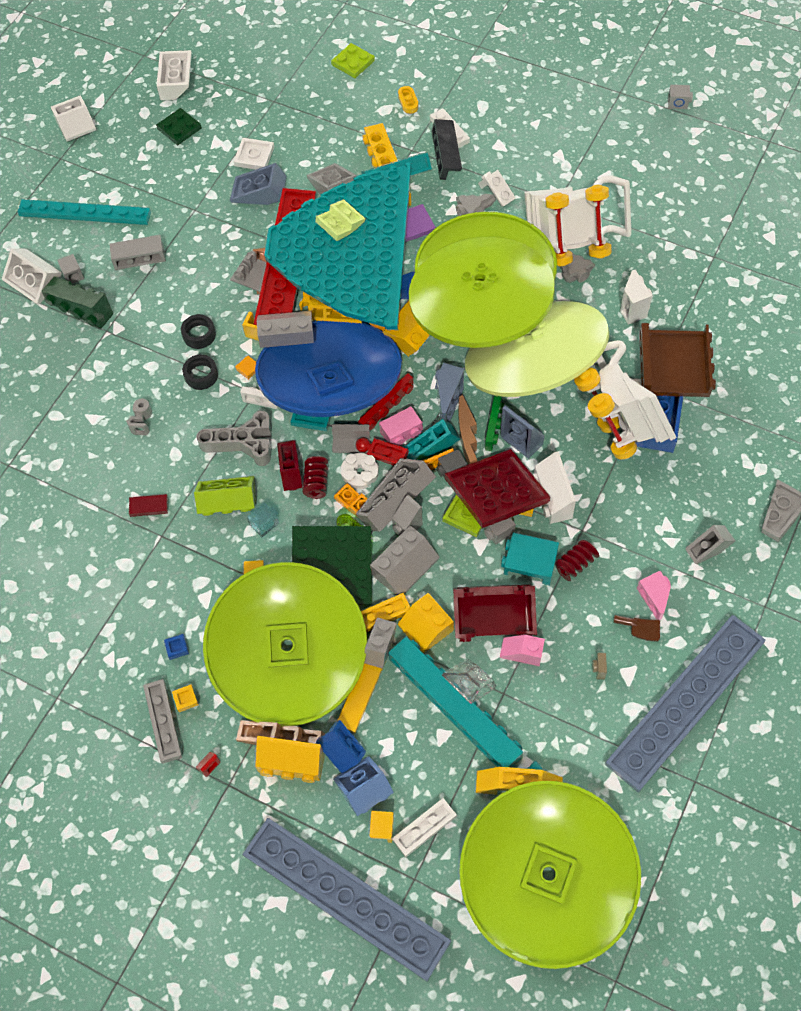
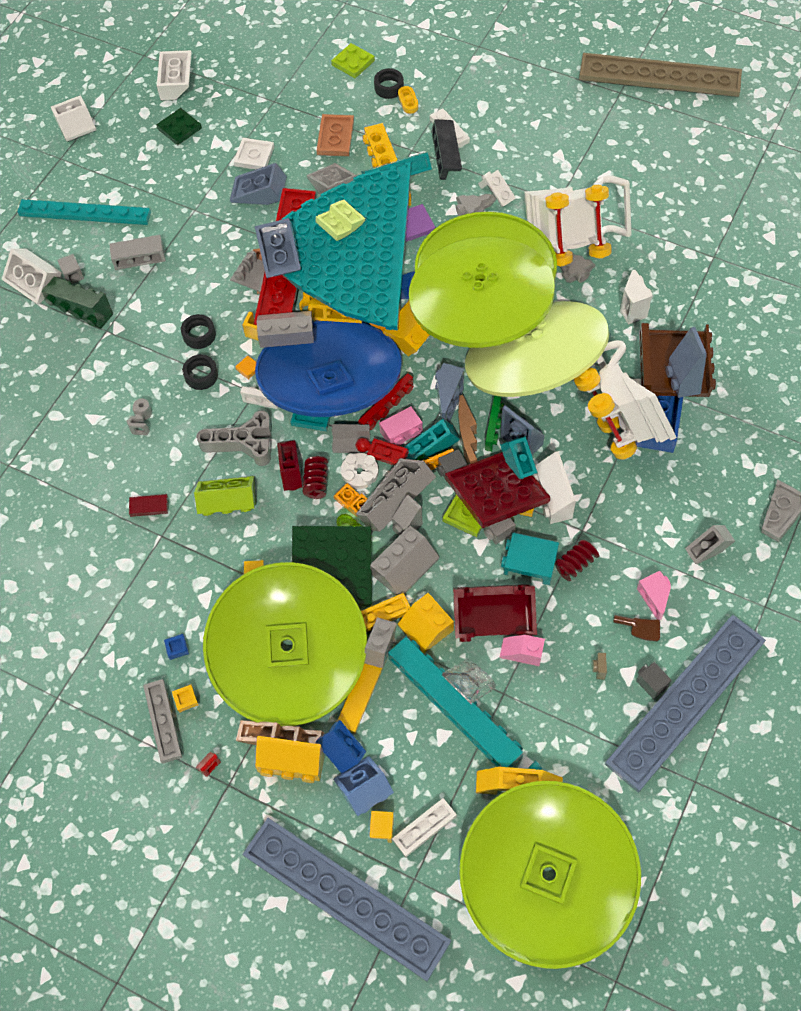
clear light blue brick [247,503,279,538] -> none
light grey brick [668,85,693,109] -> none
none -> sand blue slope [255,218,301,278]
none -> nougat plate [316,114,354,156]
none -> black tyre [374,68,404,99]
none -> teal slope [500,436,538,479]
none -> dark tan plate [579,53,742,97]
none -> dark grey brick [636,662,672,699]
none -> sand blue slope [666,327,707,398]

